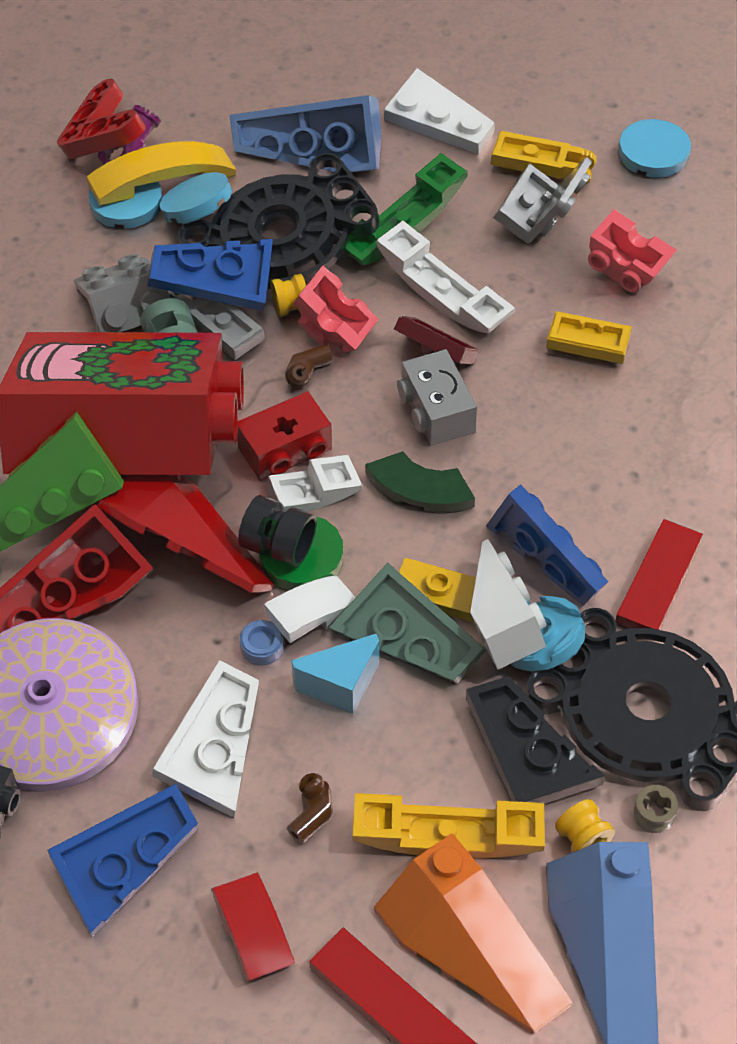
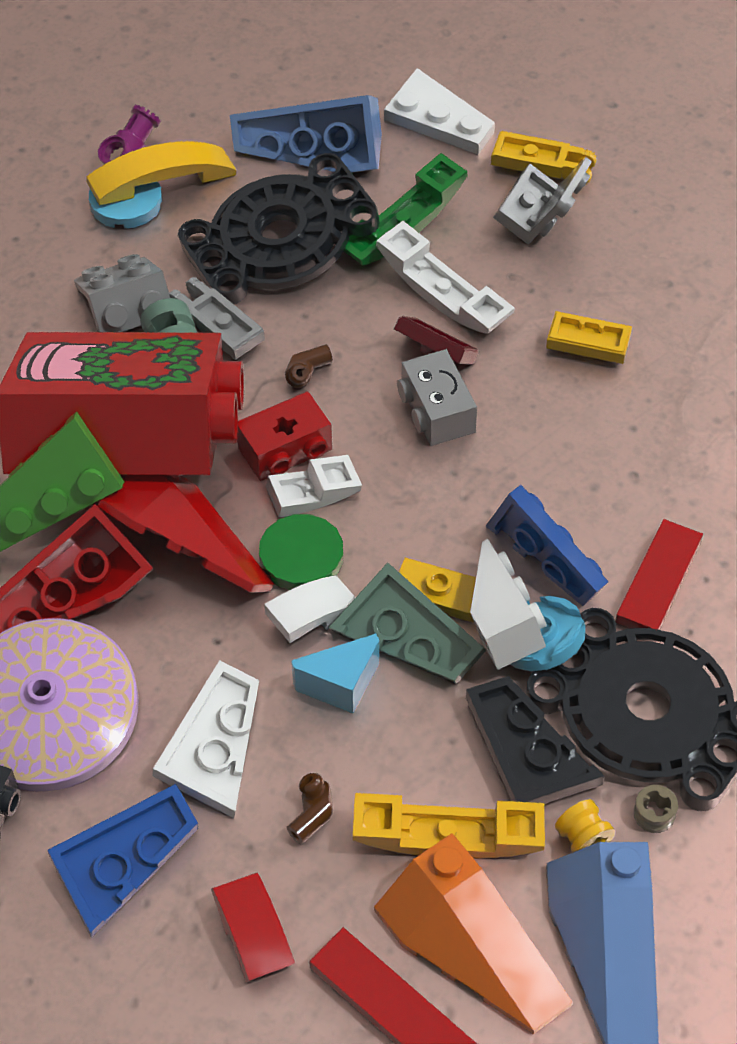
red beam [57,78,146,159] -> none
blue wing [147,239,273,311] -> none
medium azure tile [159,172,233,224] -> none
black wheel [238,495,317,568] -> none
medium blue tile [240,620,284,665] -> none
yellow wheel [270,274,306,318] -> none
coral cylinder [294,265,379,353] -> none
dark green tile [365,451,475,513] -> none
coral cylinder [588,209,677,292] -> none
medium azure tile [618,119,692,178] -> none

